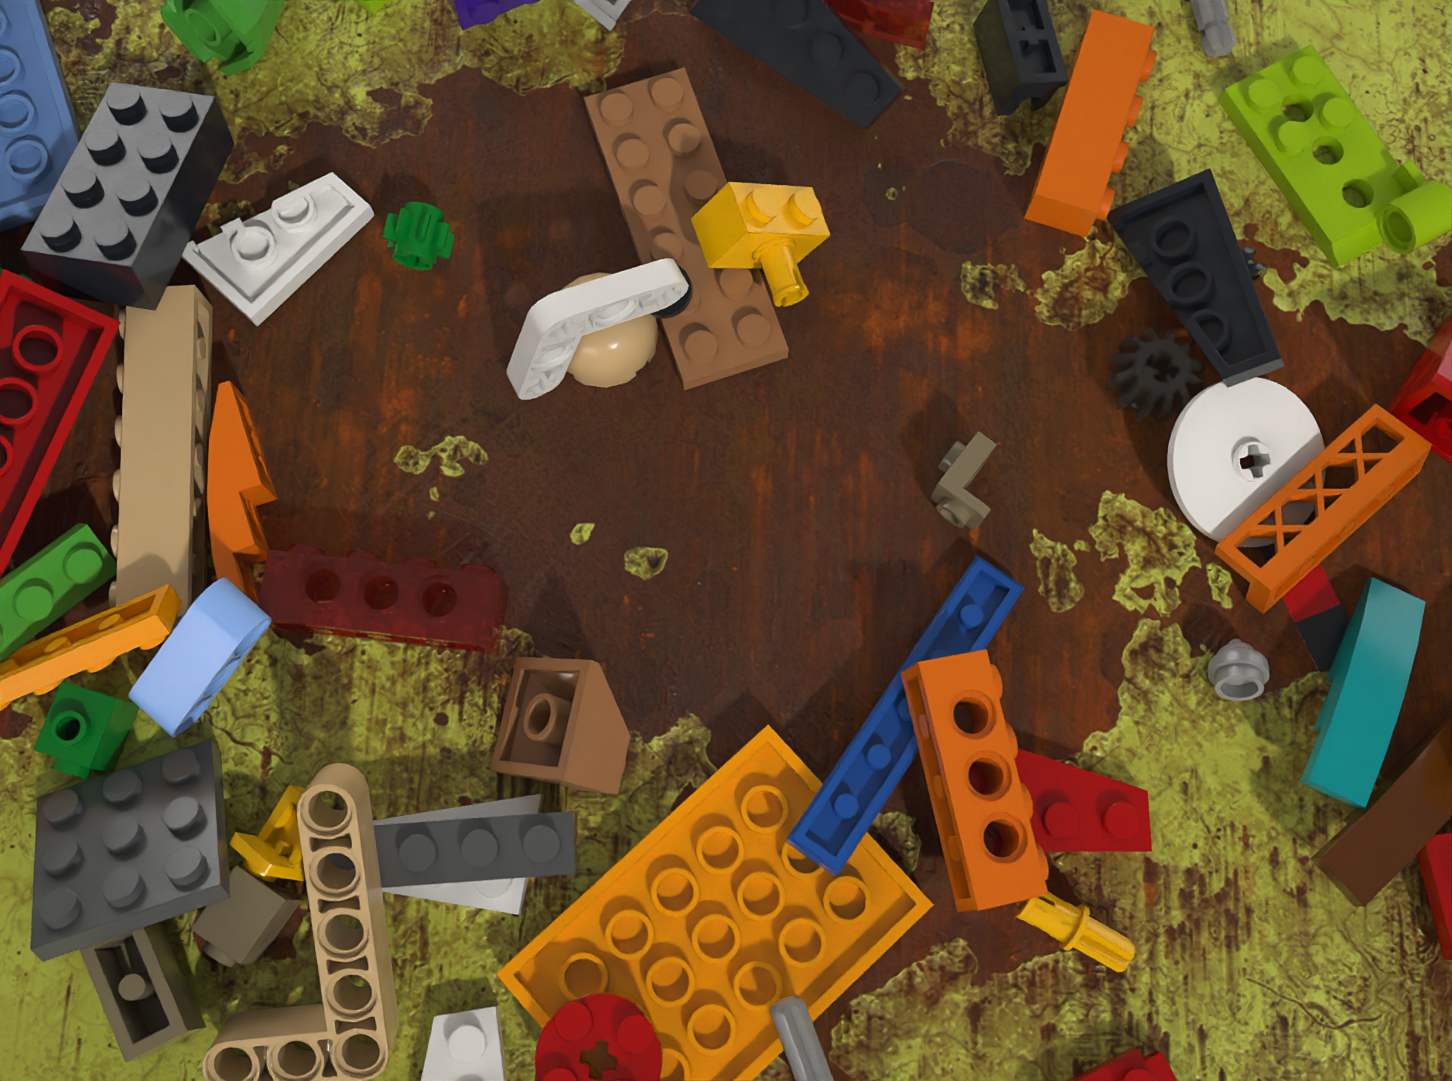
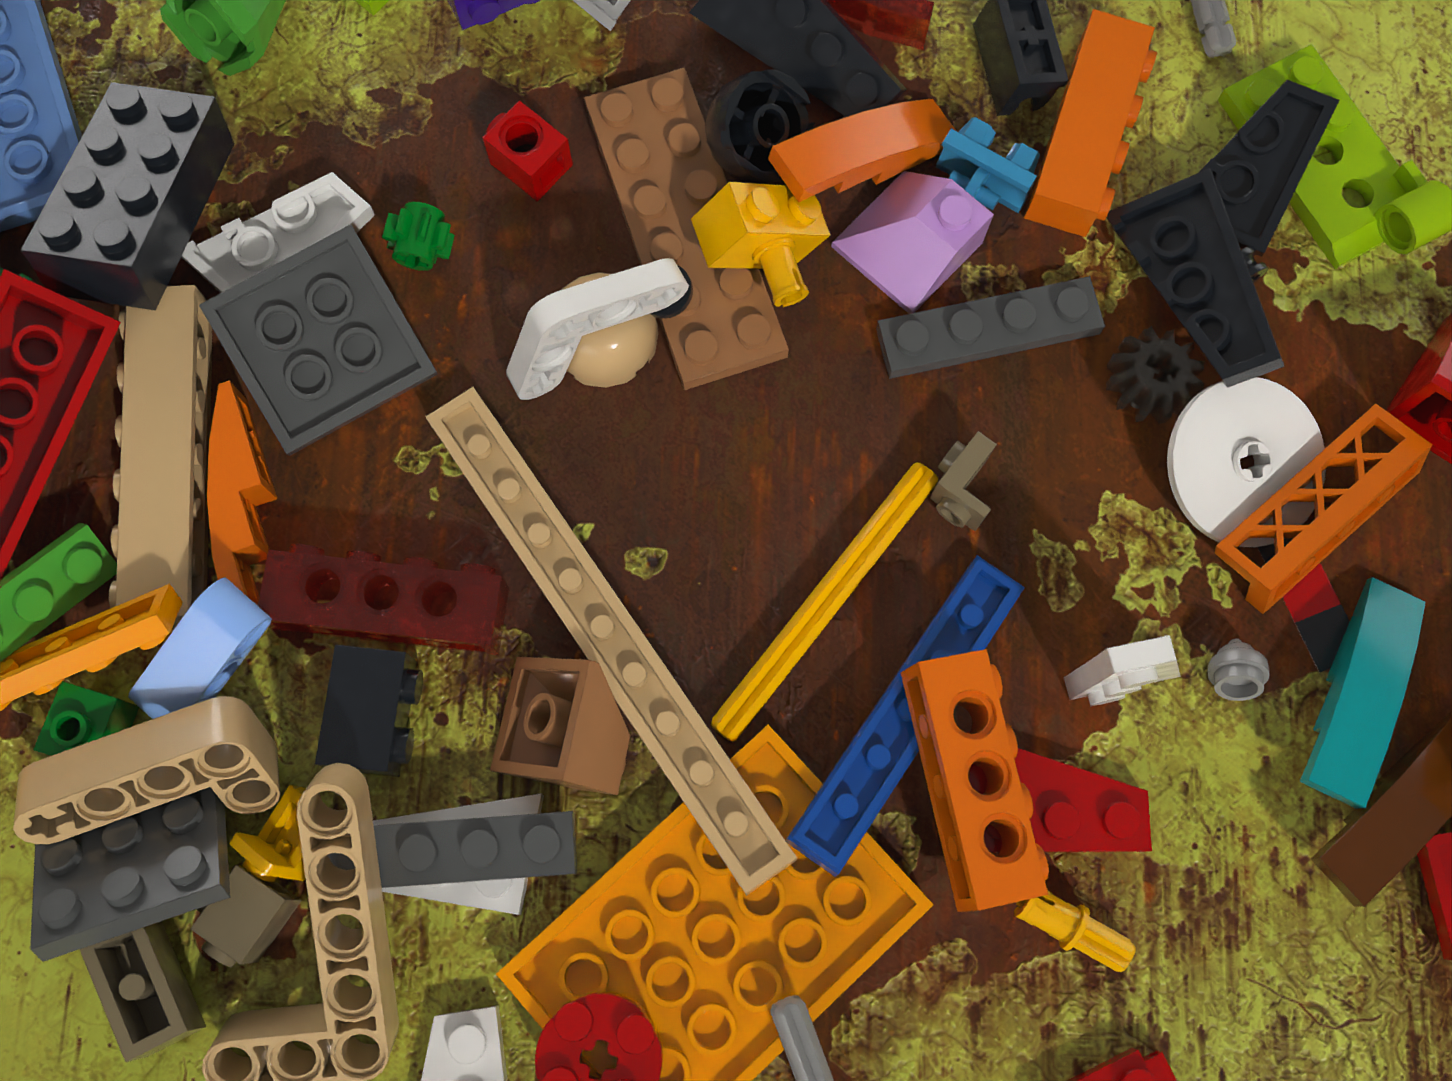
none -> tan beam [13,696,280,844]
none -> dark grey plate [199,224,438,456]
none -> black brick [315,645,423,777]
none -> tan plate [426,387,797,896]
none -> red brick [482,100,573,202]
none -> black cylinder [705,70,816,183]
none -> yellow axle [711,462,938,742]
none -> orange slope [768,98,956,202]
none -> lavender slope [831,171,994,314]
none -> dark grey plate [876,276,1105,379]
none -> dark azure hips [936,117,1040,213]
none -> white wing [1064,635,1181,706]
none -> black wing [1198,80,1340,257]

